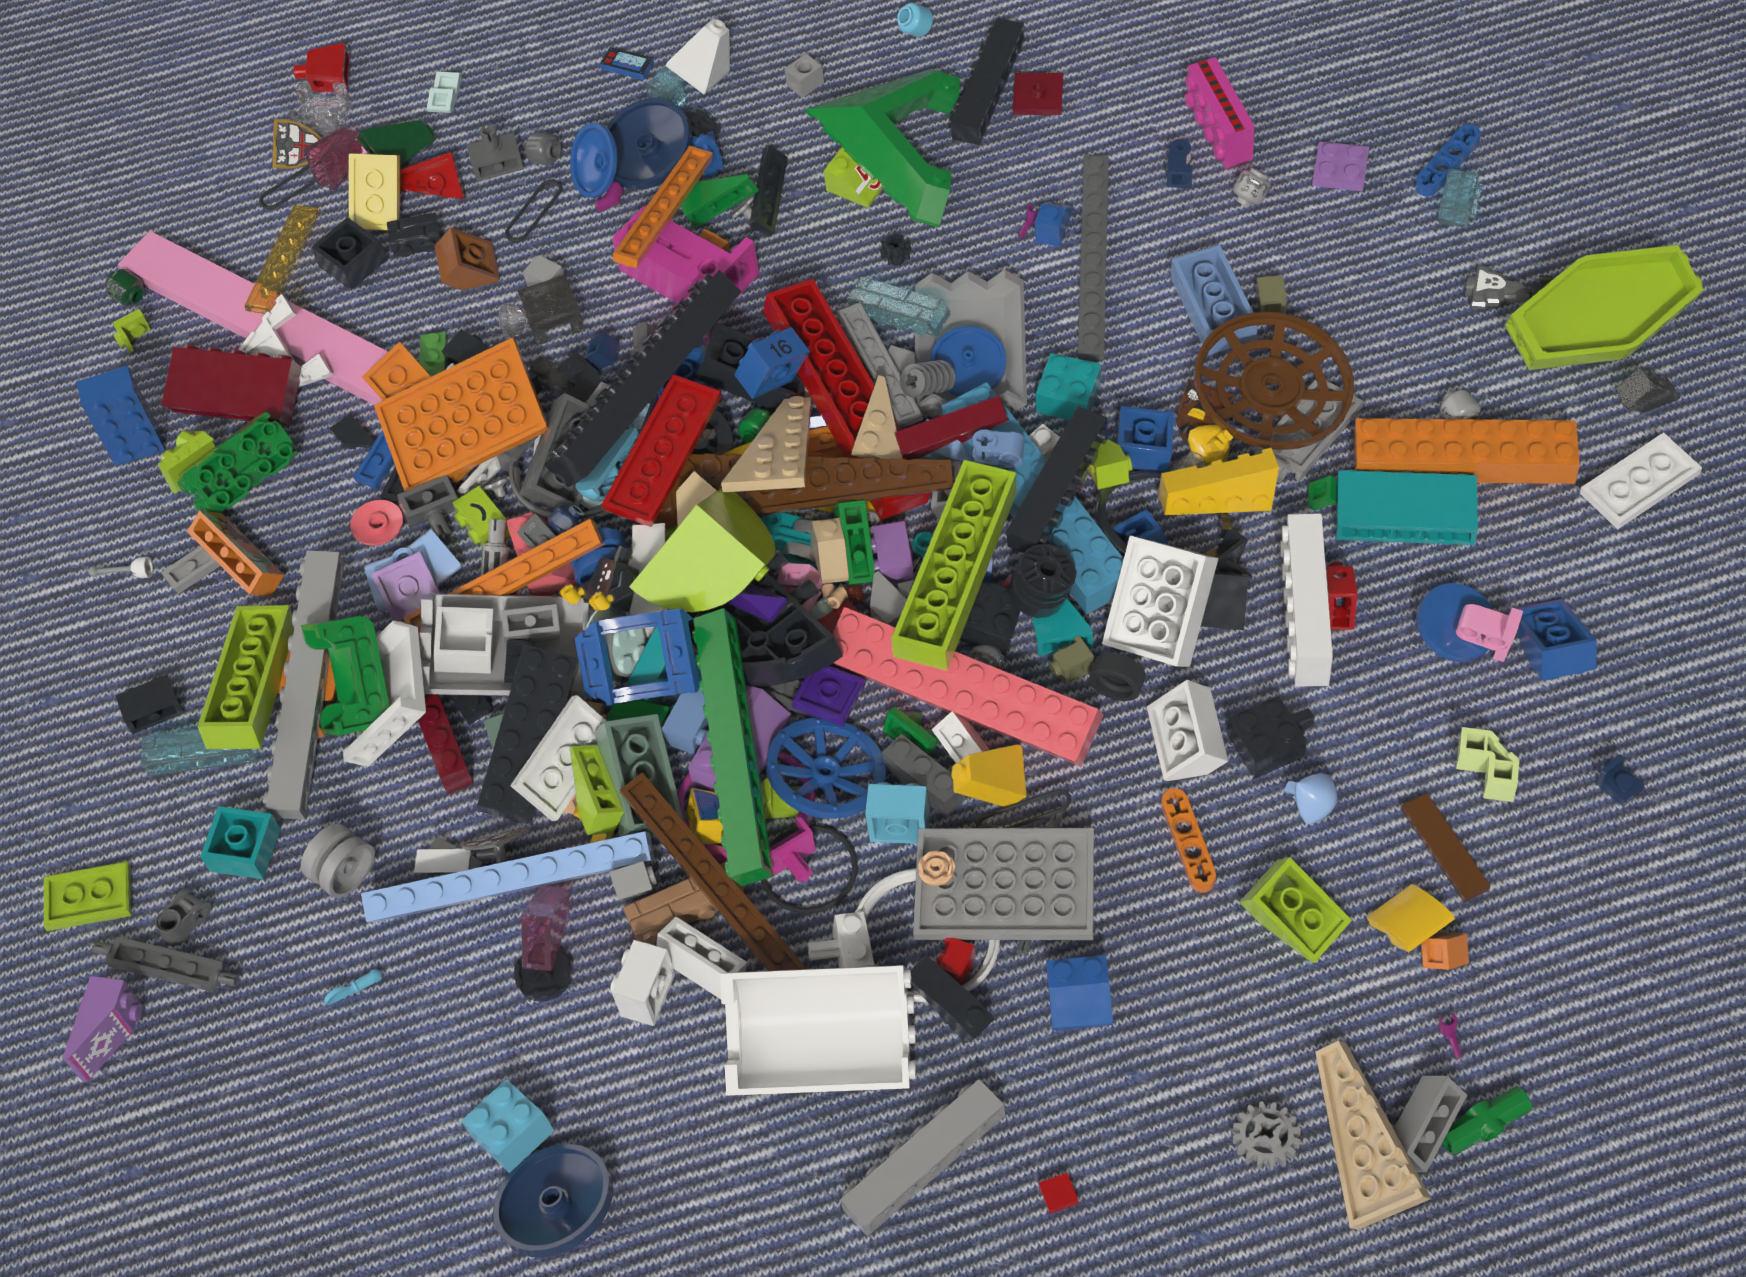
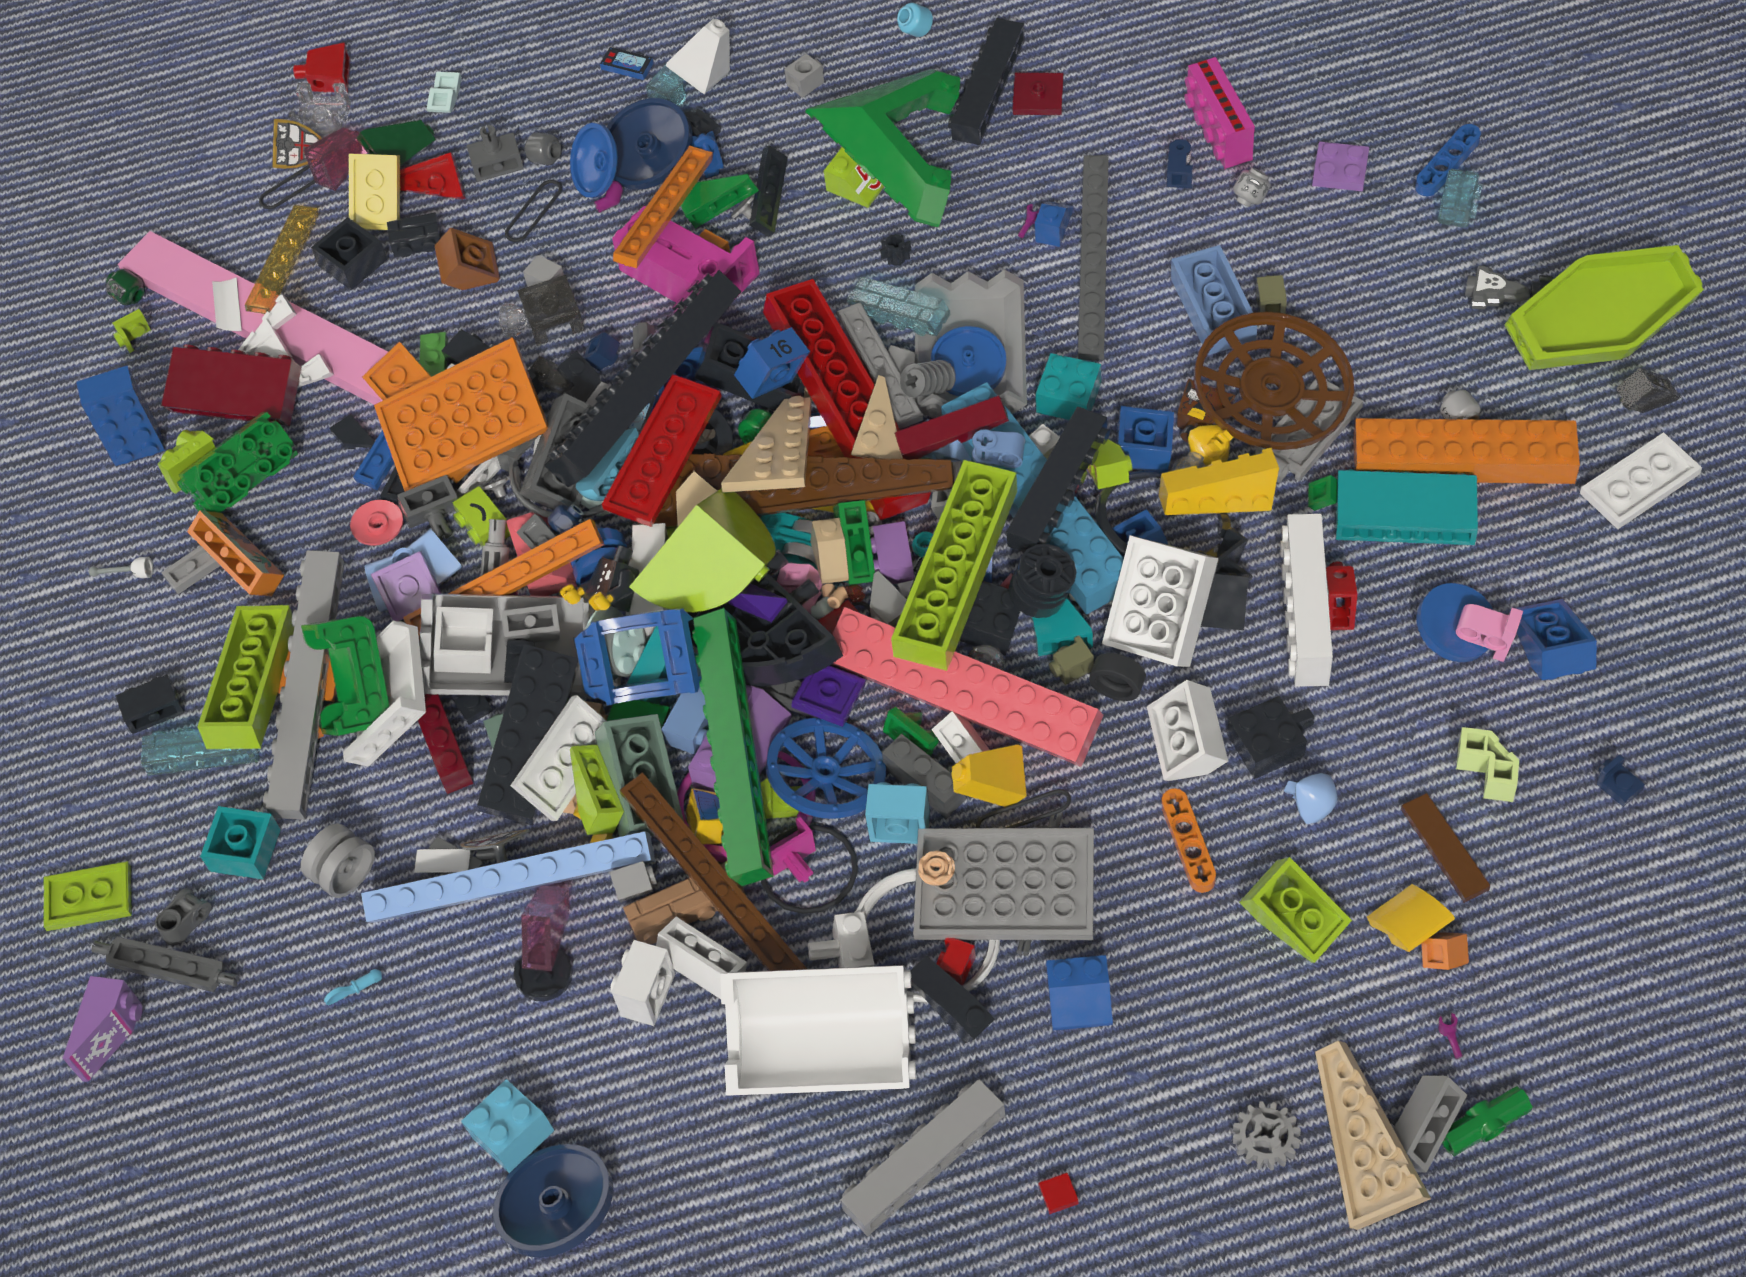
none -> white sticker [212,278,242,331]

